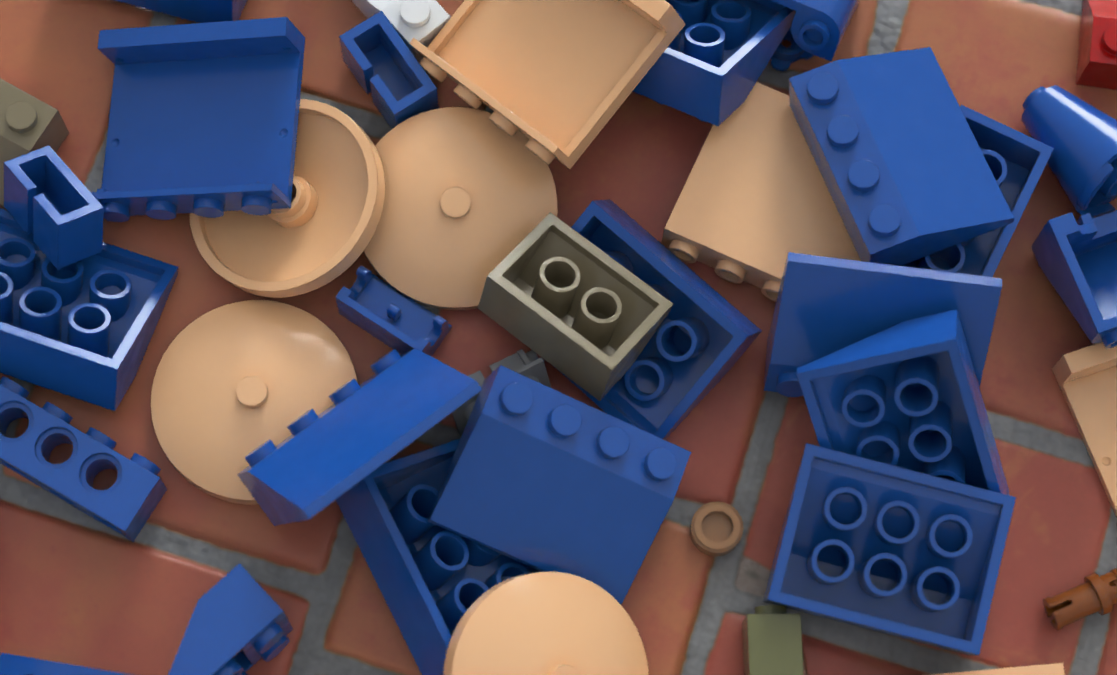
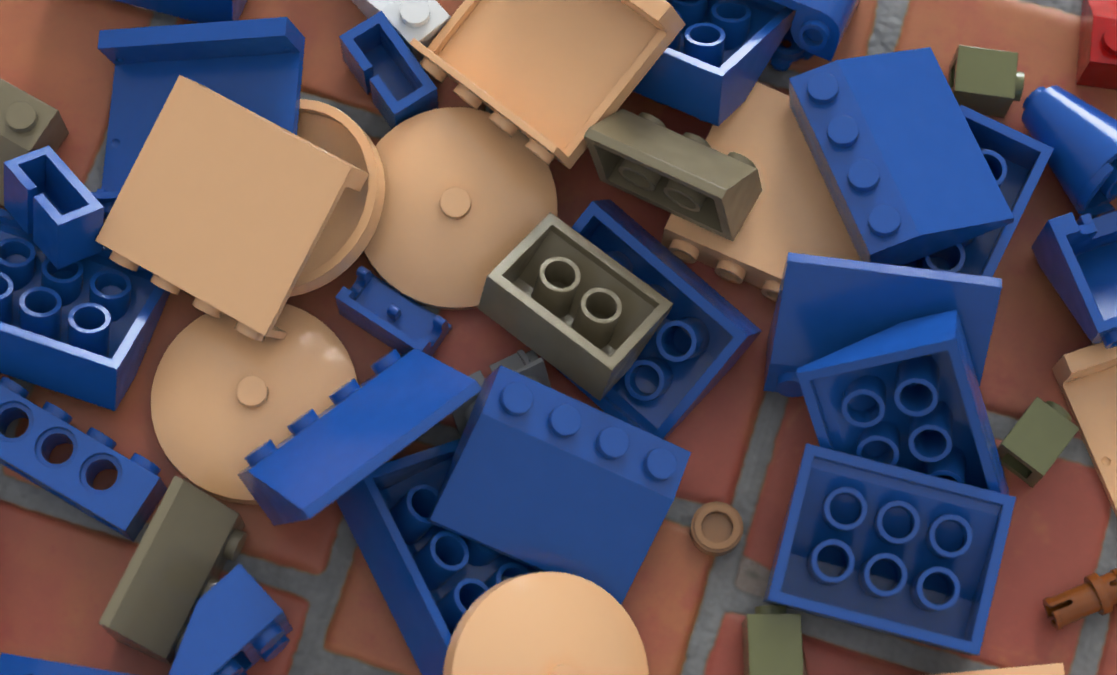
none -> light nougat panel [95,75,369,342]
none -> dark tan slope [99,476,247,666]
none -> dark tan slope [584,108,762,241]
none -> olive brick [948,45,1024,118]
none -> olive brick [997,397,1080,488]

